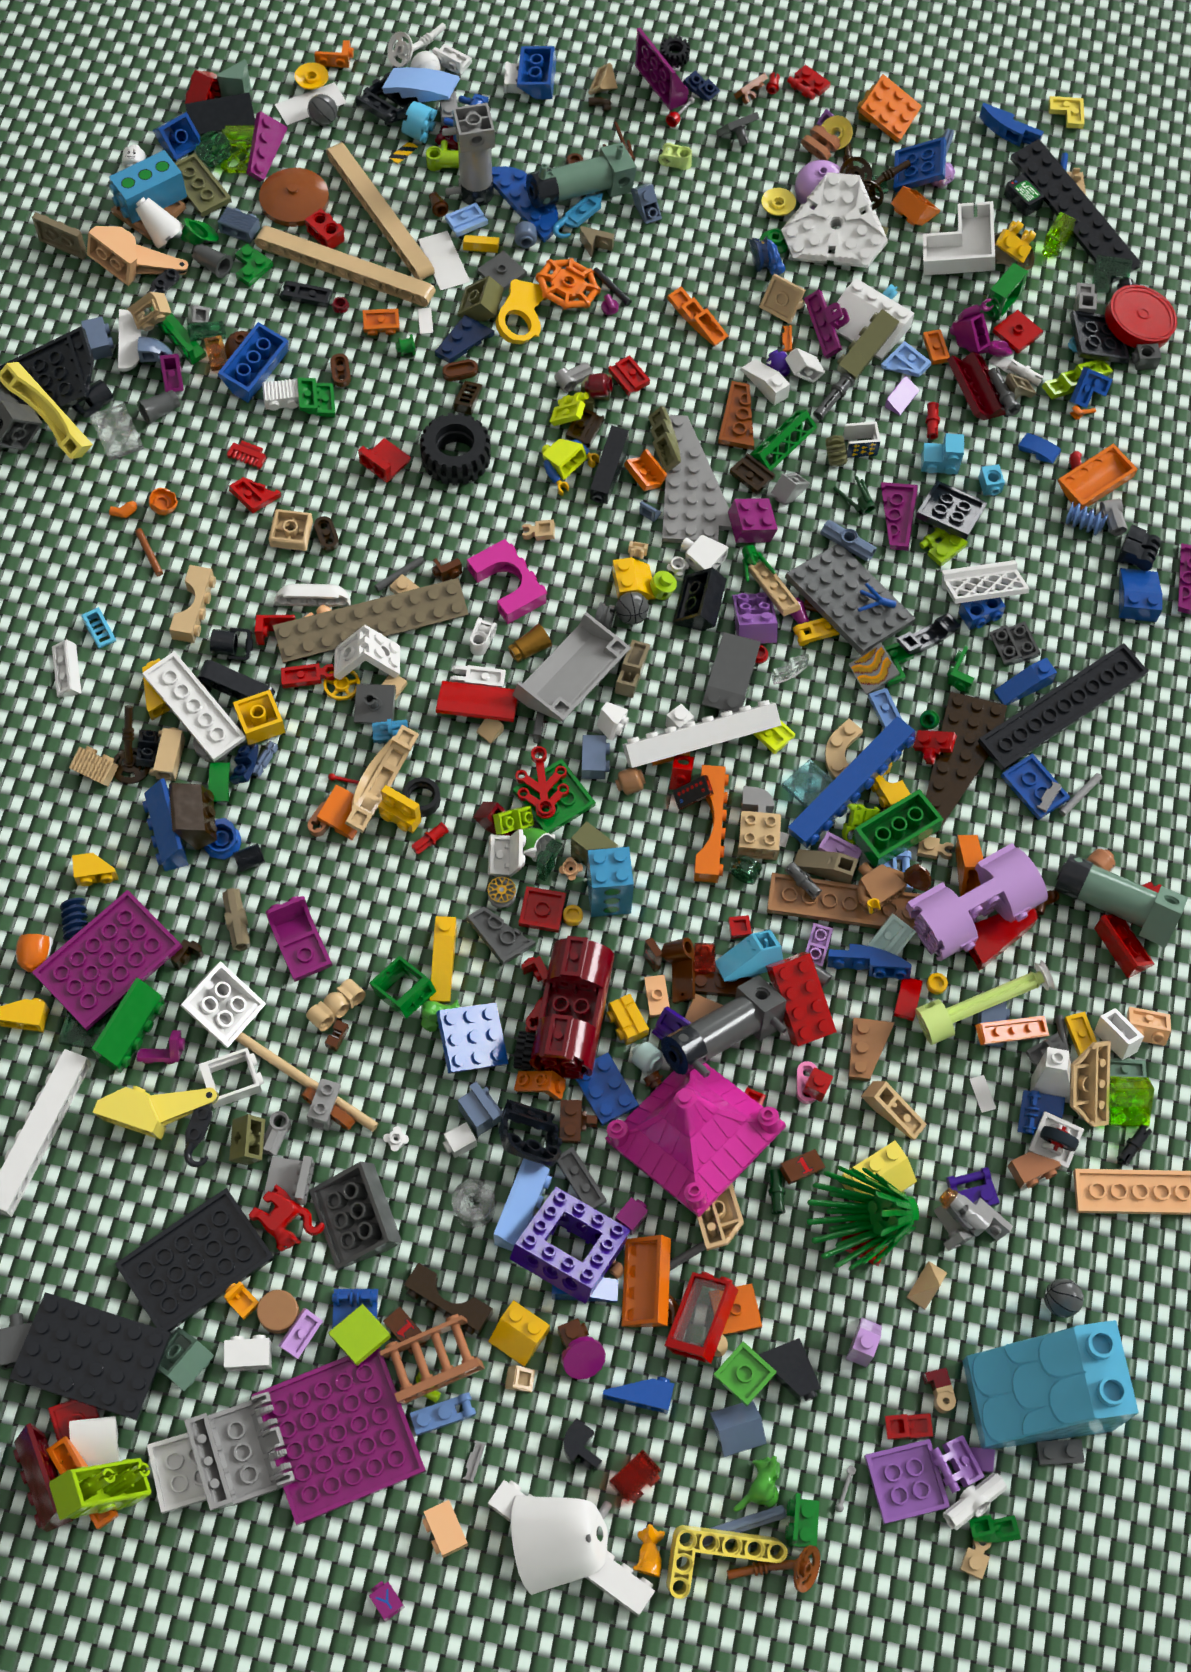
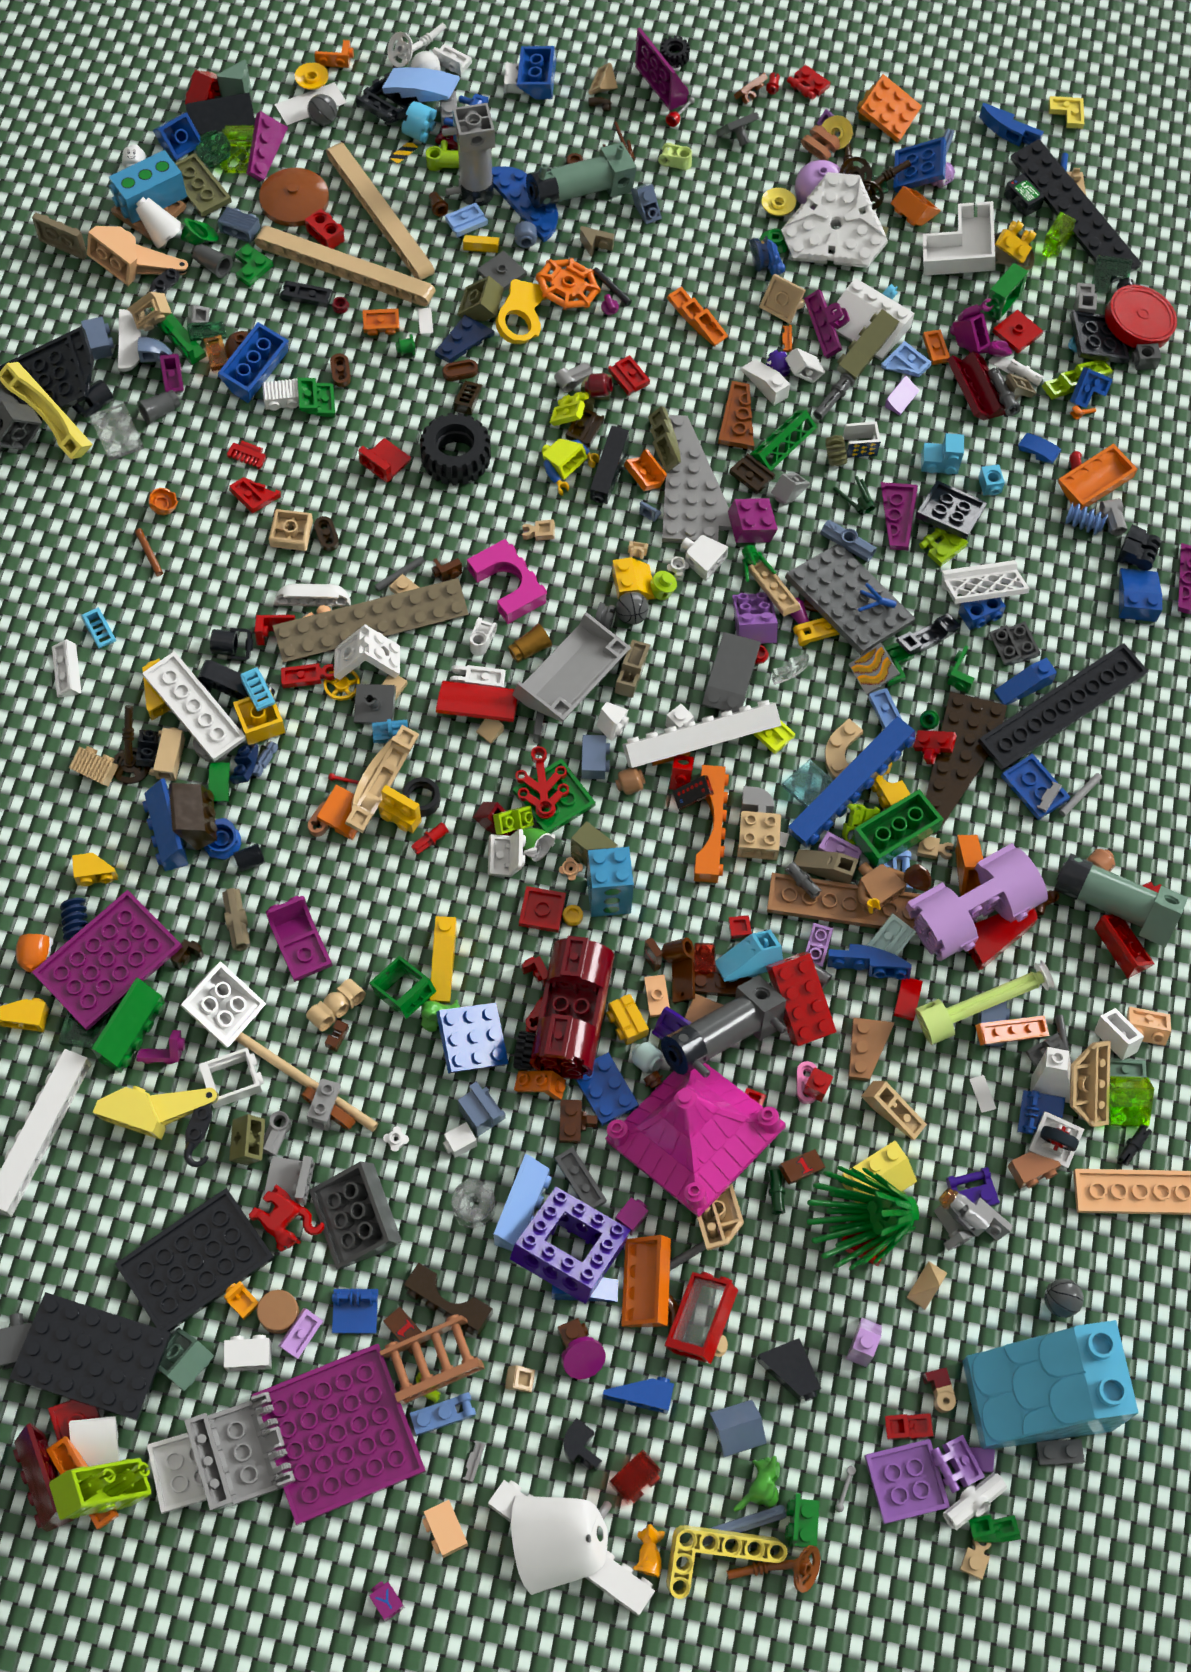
orange arm [109,501,137,518] -> none
tan arch [169,565,216,643] -> none
lime tile [328,1304,391,1366] -> none
white sticker [418,231,470,291] -> none
dark grey wing [467,907,536,966] -> none
light grey wheel [487,877,516,909] -> none
yellow slope [488,1300,550,1367] -> none
black slope [499,1099,562,1167] -> none
clear green hinge [536,839,563,882] -> none
dark azure plate [553,193,603,239] -> none
medium nougat hand [609,1260,624,1279] -> none
black slope [673,567,727,631] -> none
dark blue slope [683,71,720,102] -> none
orange plate [709,1283,762,1336] -> none
bright green tile [713,1341,777,1407] -> none
clear green wheel [730,855,763,885] -> none
red pin [925,402,940,439] -> none
yellow tile [926,973,948,995] -> none
yellow plate [1064,1011,1097,1057] -> none
none -> medium azure slope [240,667,276,712]

